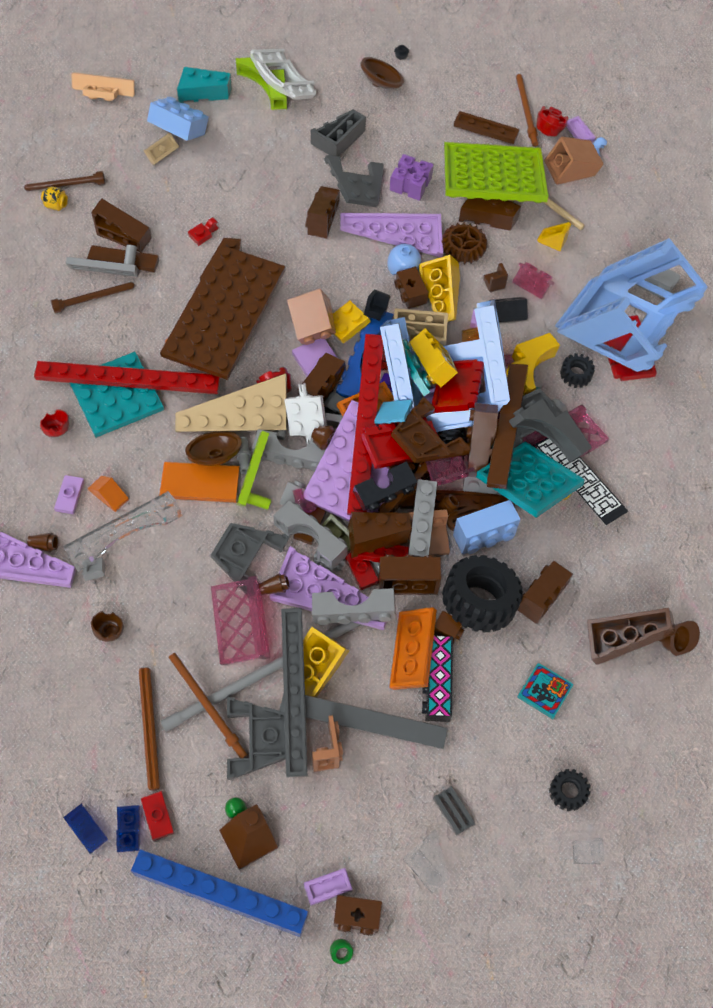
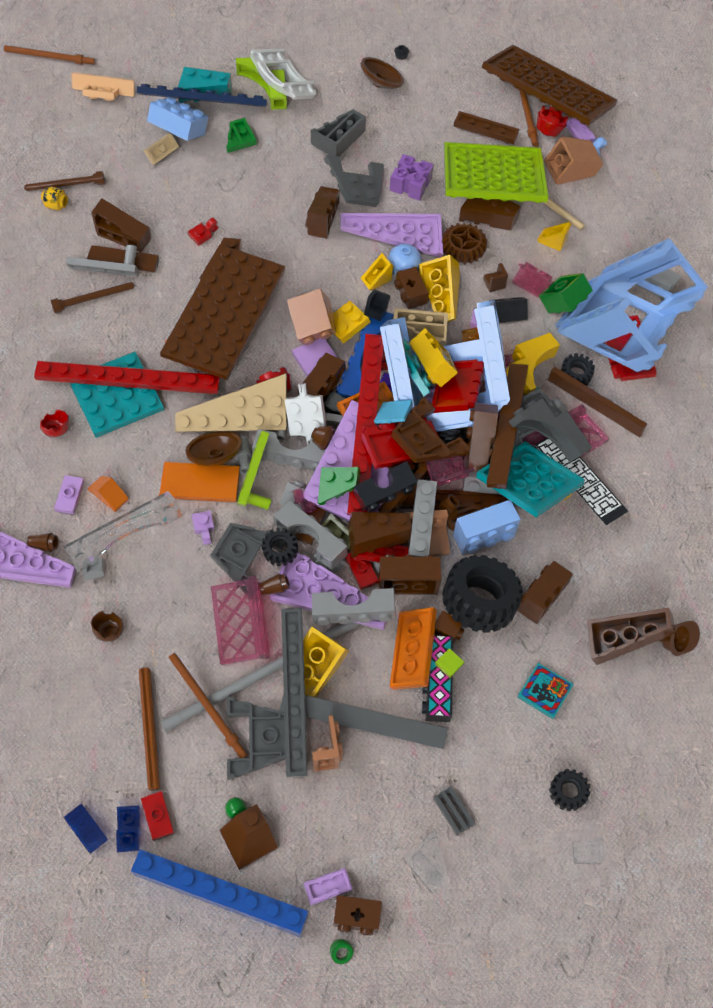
none -> dark orange bar [4,45,95,65]
none -> dark blue plate [137,84,267,107]
none -> lavender plate [191,511,215,545]
none -> green wing [226,118,257,153]
none -> black tyre [262,528,298,566]
none -> wing [318,467,360,505]
none -> yellow slope [360,253,393,291]
none -> lime tile [435,648,465,678]
none -> reddish brown plate [482,45,618,126]
none -> green brick [539,273,593,313]
none -> reddish brown tile [548,366,647,438]

